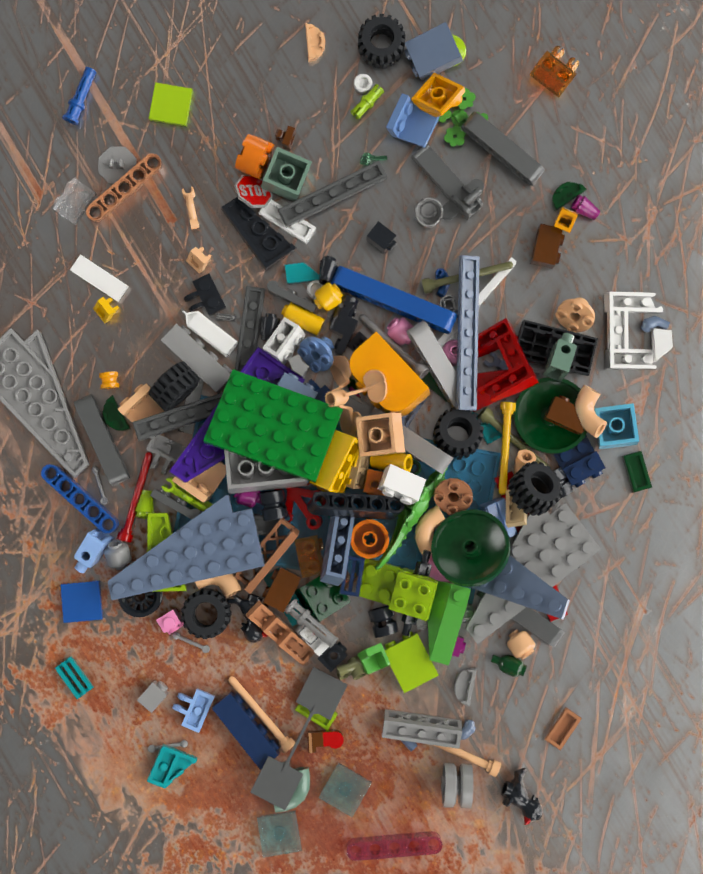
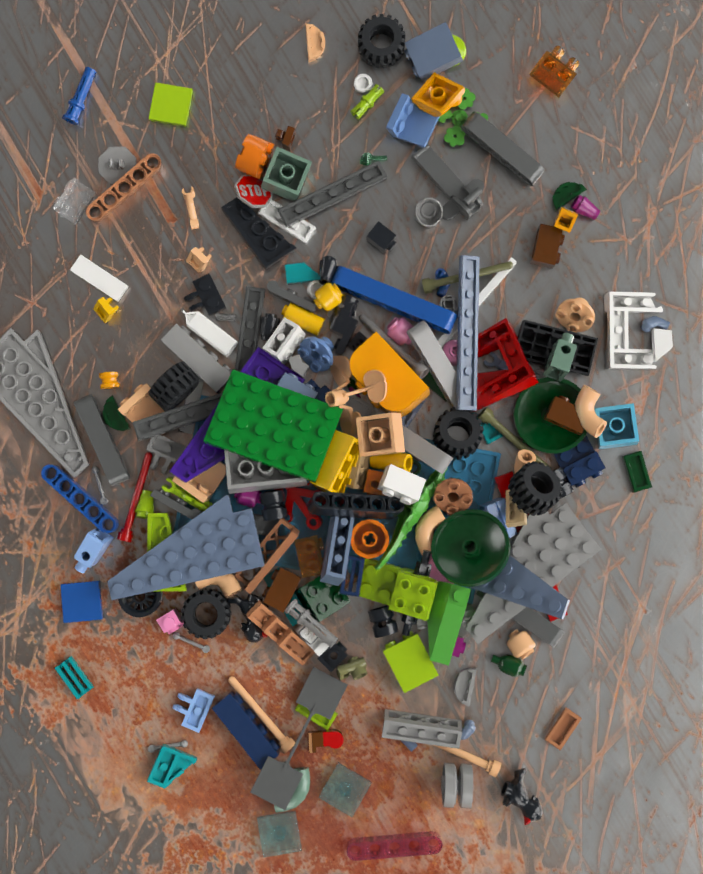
light grey head [104,540,132,570] -> none
light grey brick [137,680,170,713] -> none
bright green panel [358,643,390,675] -> none
yellow piece [499,402,516,495] -> none

